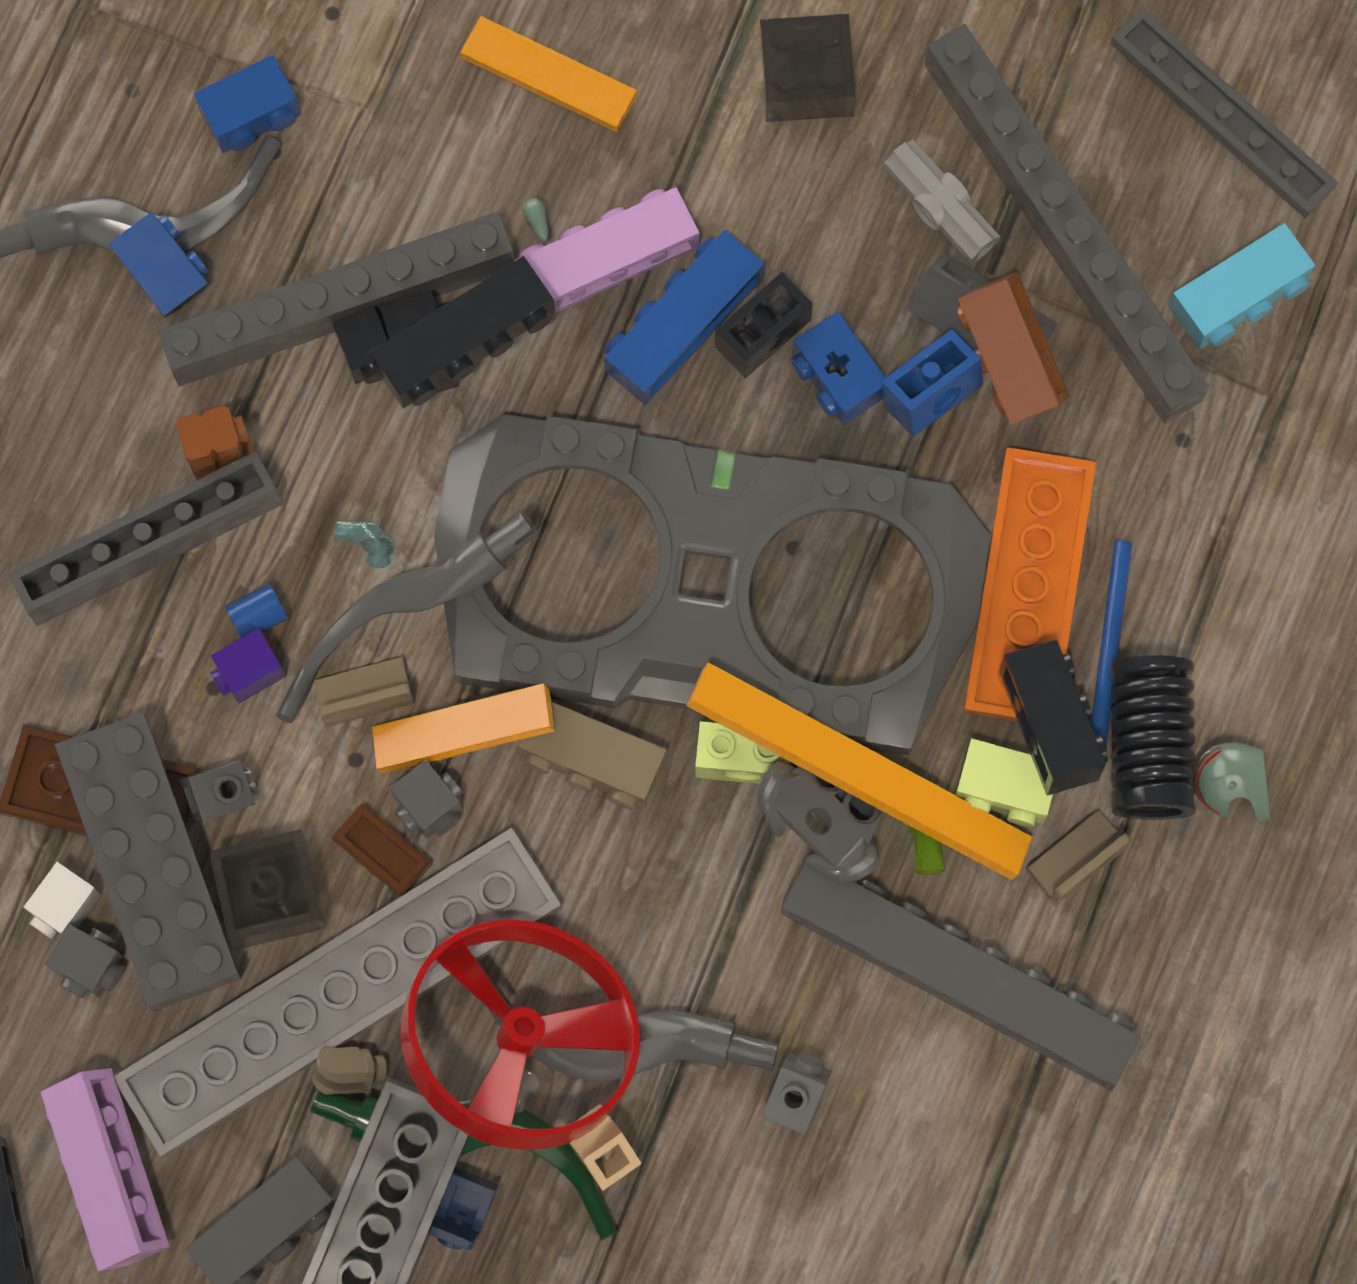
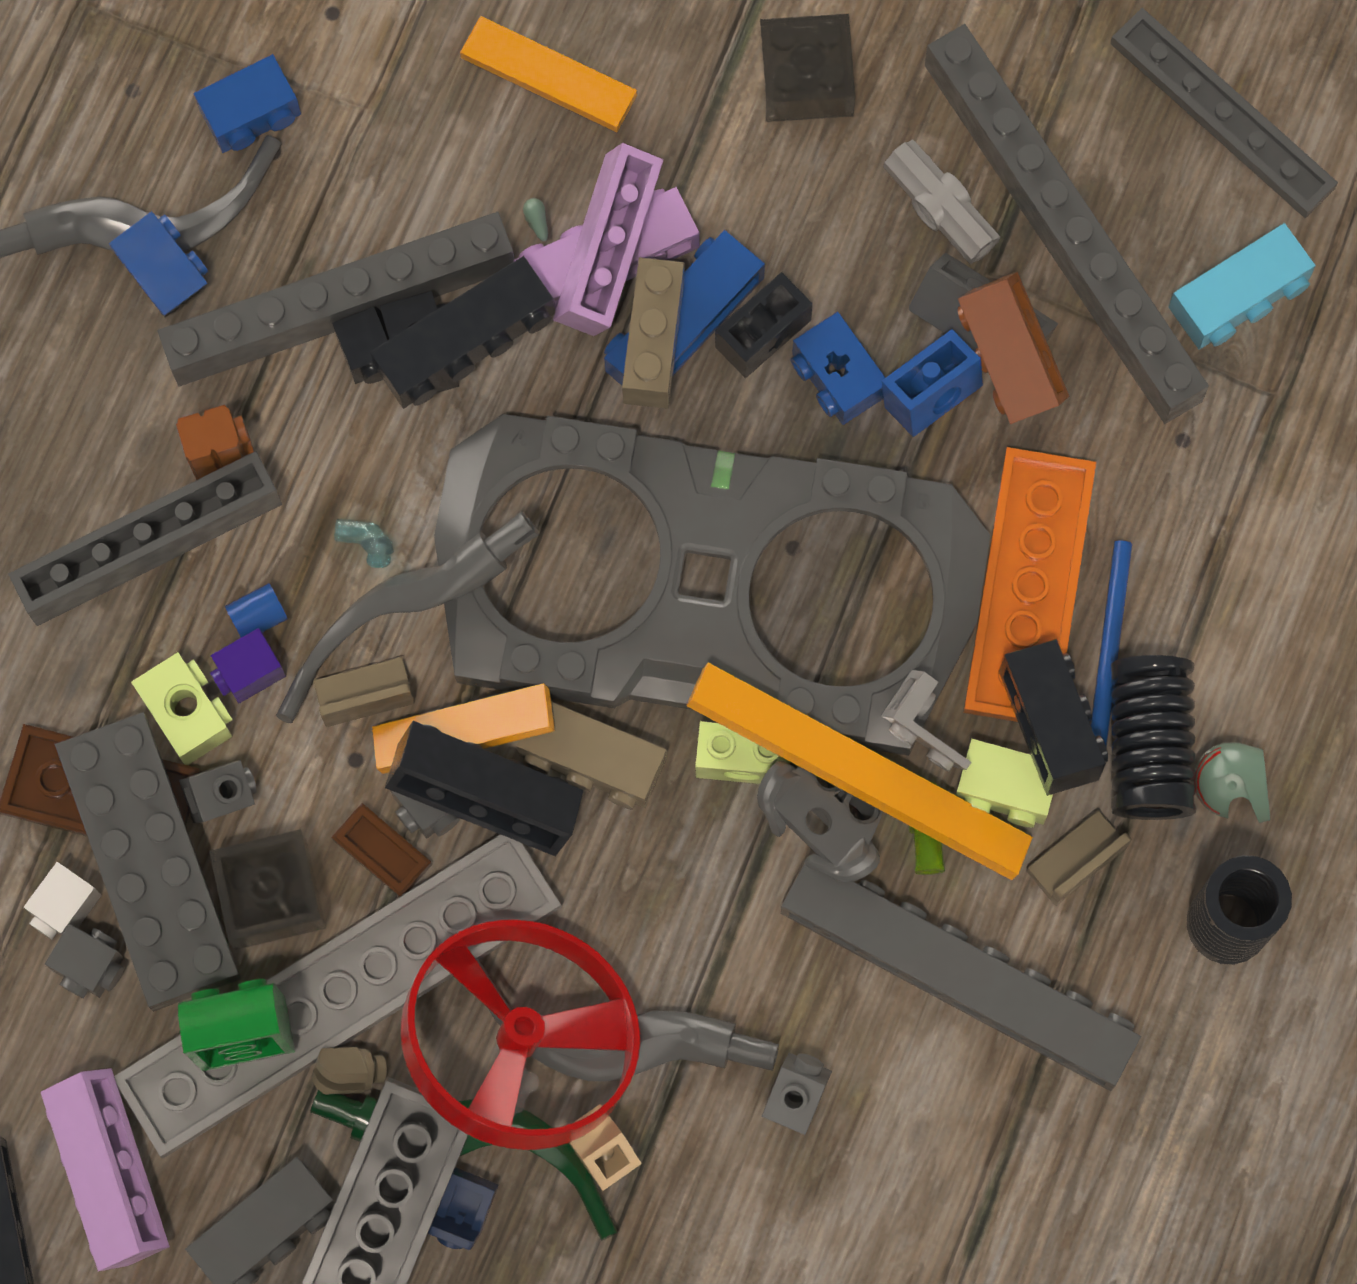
none -> yellowish green brick [131,652,233,765]
none -> green brick [178,979,295,1071]
none -> black brick [385,721,584,857]
none -> lavender brick [553,143,664,336]
none -> dark tan brick [622,257,685,409]
none -> light grey bracket [881,670,971,772]
none -> black piece [1187,855,1292,965]

